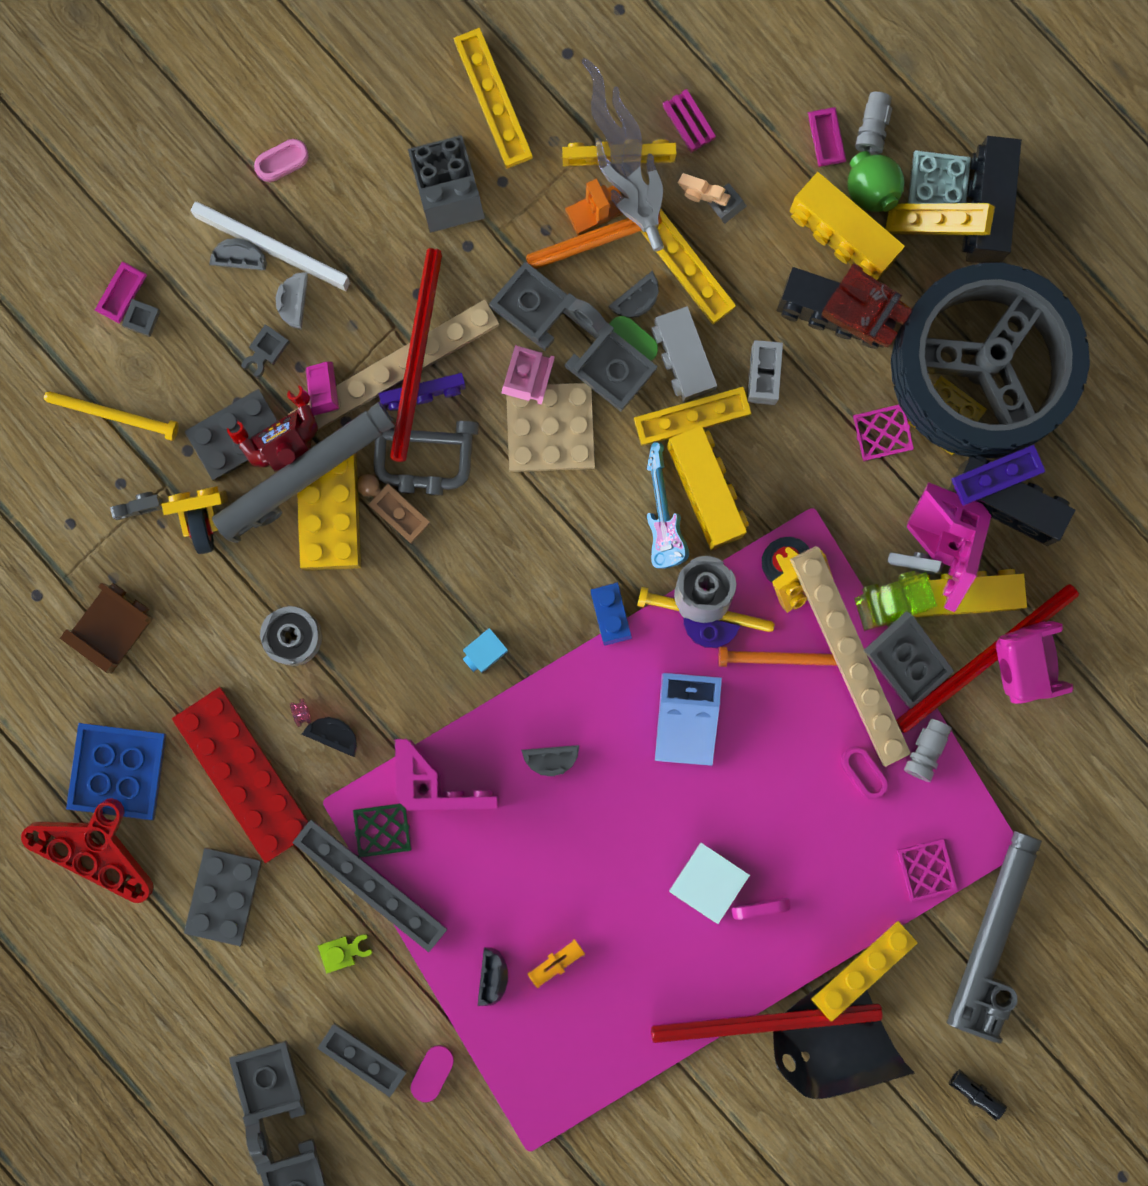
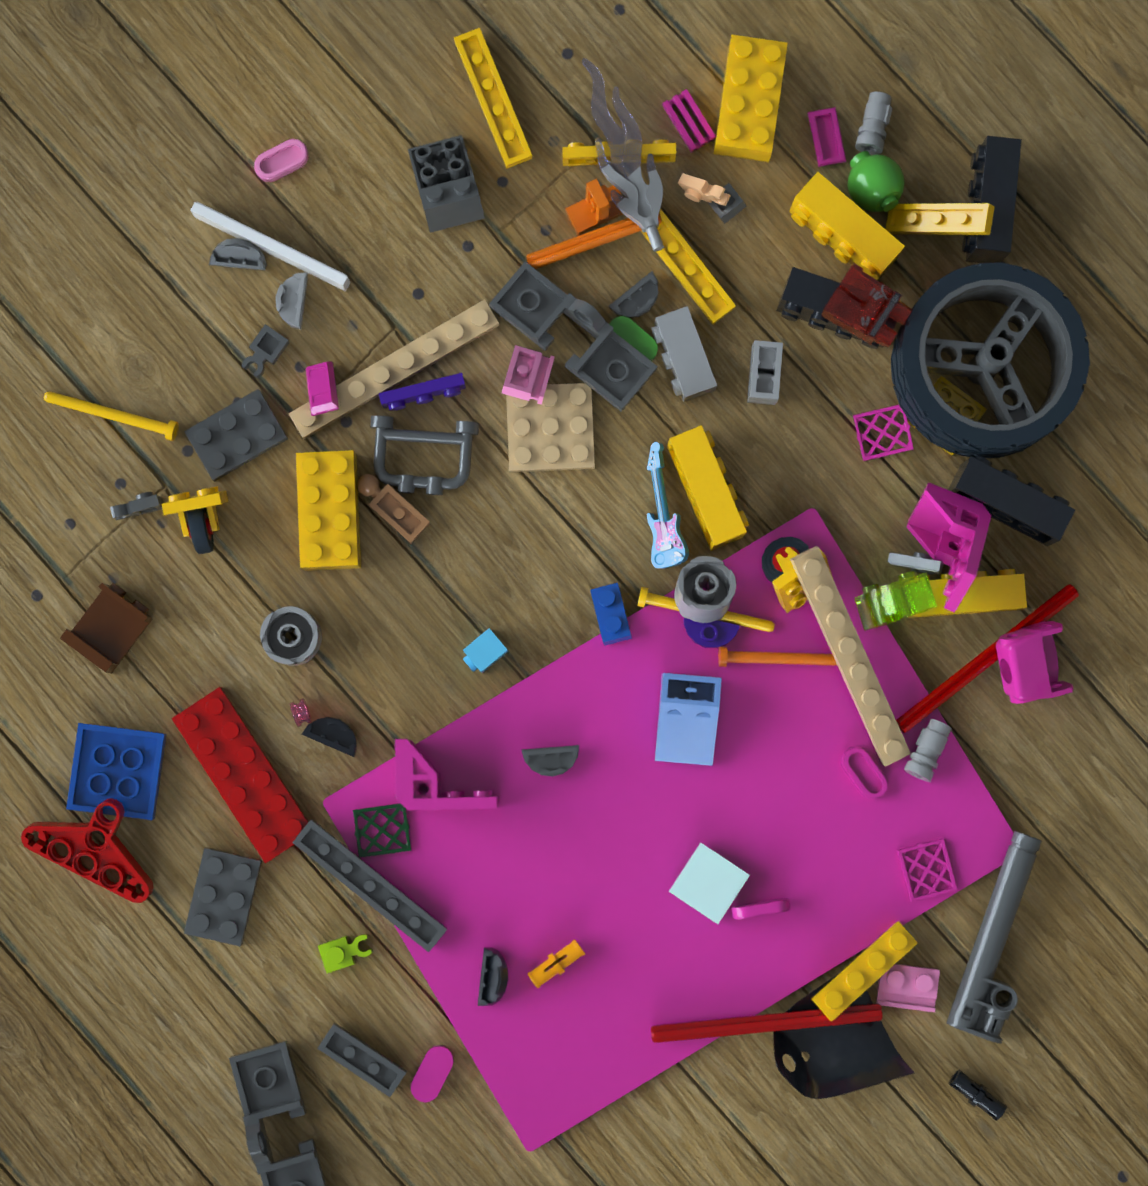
dark pink tile [95,261,147,324] -> none
dark grey plate [122,299,161,337] -> none
dark grey piece [212,402,395,543] -> none
dark red torso [227,386,318,472] -> none
red axle [390,248,442,462] -> none
yellow plate [634,387,751,446] -> none
dark grey plate [863,611,954,709] -> none
light aqua tile [908,150,971,204] -> none
dark purple plate [951,445,1046,506] -> none
none -> yellow brick [713,35,788,162]
none -> bright pink plate [876,964,940,1012]

